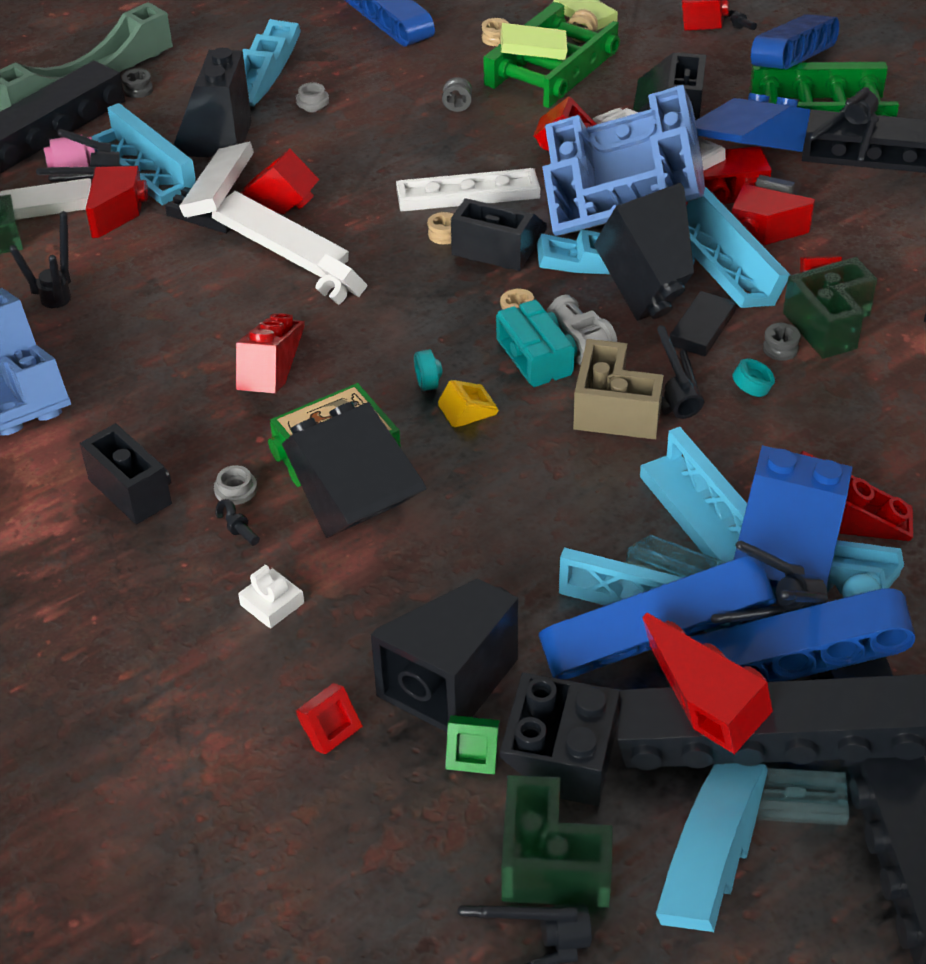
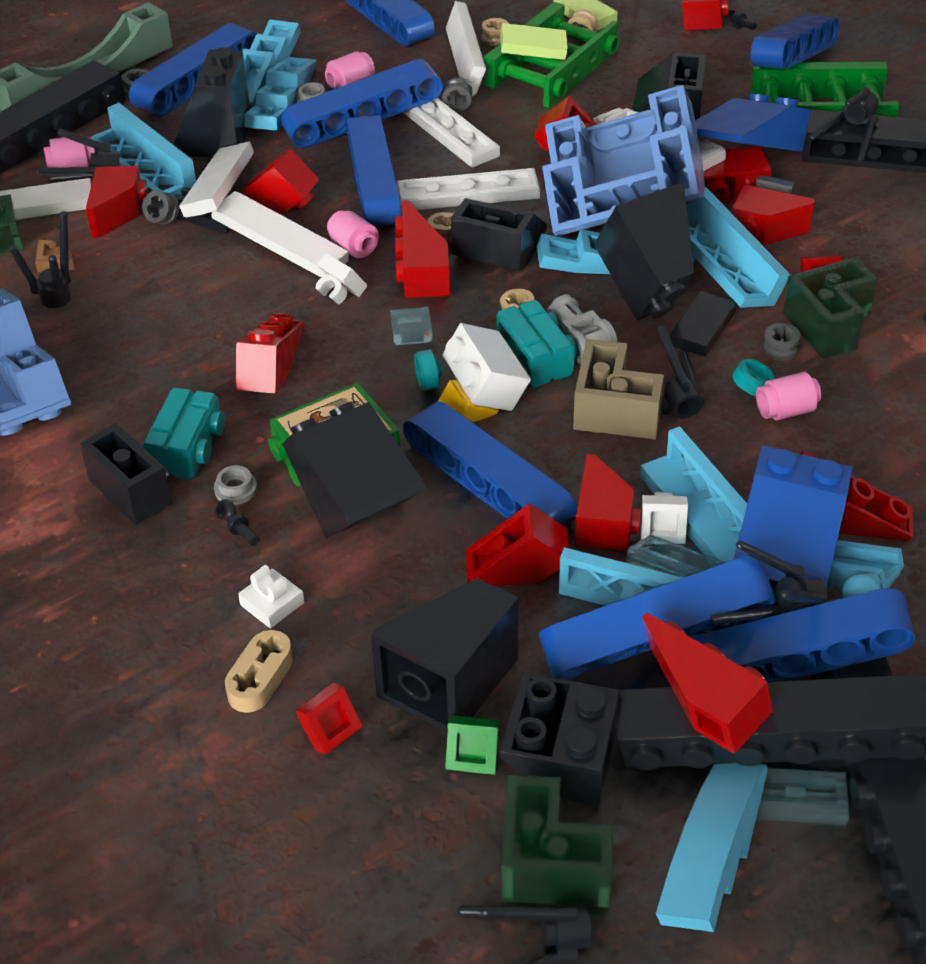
none -> medium nougat tile [35,240,75,272]
none -> blue beam [129,23,258,117]
none -> teal brick [142,387,225,480]
none -> dark grey bush [143,191,179,225]
none -> tan beam [225,630,293,713]
none -> medium azure slope [244,57,317,131]
none -> blue beam [280,59,443,148]
none -> bright pink brick [325,51,375,89]
none -> bright pink brick [327,210,379,258]
none -> blue beam [346,114,401,227]
none -> clear light blue tile [390,307,433,345]
none -> red slope [395,200,450,298]
none -> white tile [403,98,500,168]
none -> blue beam [403,401,578,526]
none -> white brick [442,323,531,411]
none -> white tile [446,1,486,96]
none -> red slope [466,503,569,586]
none -> red slope [575,454,641,552]
none -> white tile [640,492,688,544]
none -> bright pink brick [756,372,821,421]

